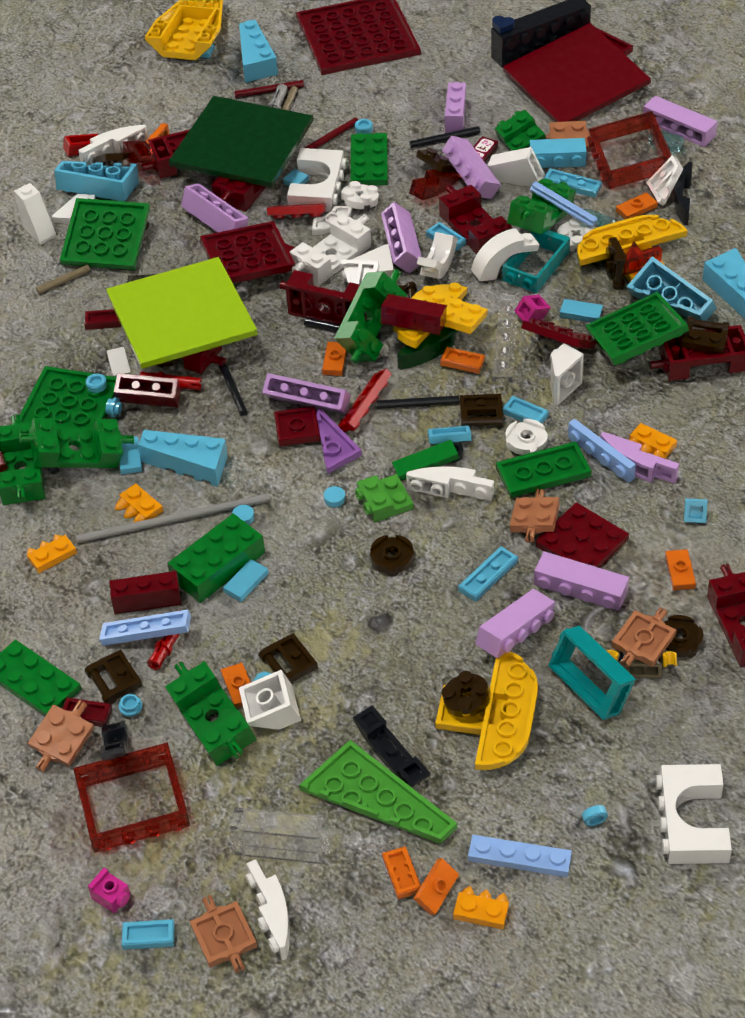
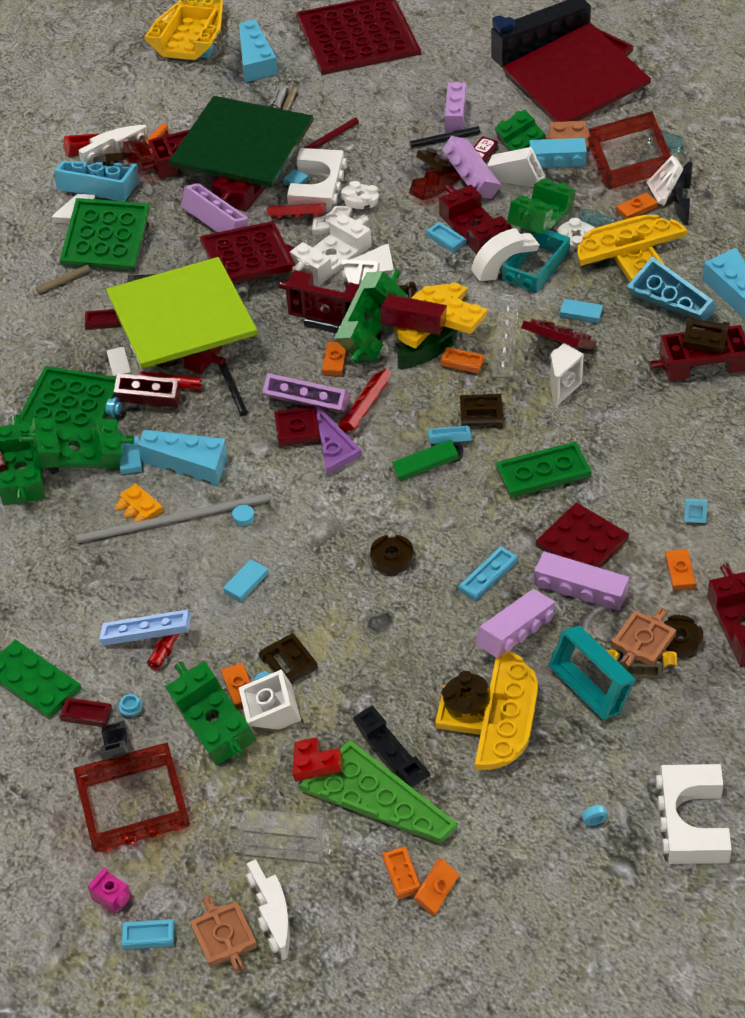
white slope [14,183,57,245] -> none
light orange plate [27,534,77,573] -> none
nougat plate [28,700,95,773] -> none
dark brown plate [85,650,142,705] -> none
medium azure tile [86,374,107,393] -> none
dark red brick [109,571,182,615] -> none
green brick [167,513,265,603] -> none
dark red bar [234,80,304,98] -> none
medium azure tile [324,486,345,507] -> none
green plate [350,133,388,186] -> none
medium azure tile [355,119,373,134] -> none
bright green plate [355,474,414,523] -> none
black bar [376,395,459,409] -> none
lavender brick [381,202,422,274] -> none
white slope [406,467,494,501] -> none
white arch [417,232,458,279] -> none
light orange plate [453,886,509,930] -> none
light blue plate [468,835,572,877] -> none
medium azure tile [502,396,549,424] -> none
white plate [505,419,548,455] -> none
nougat plate [509,489,560,543] -> none
dark pink brick [514,294,551,321] -> none
light blue axle [530,182,597,227] -> none
medium azure tile [544,168,602,198] -> none
light blue plate [568,419,636,483] -> none
green plate [585,292,689,366] -> none
lavender slope [600,432,679,484] -> none
dark brown plate [605,237,627,290] -> none
clear red slope [624,242,662,275] -> none
light orange plate [629,423,677,459] -> none
lavender brick [642,96,718,147] -> none
none -> red plate [292,737,342,782]

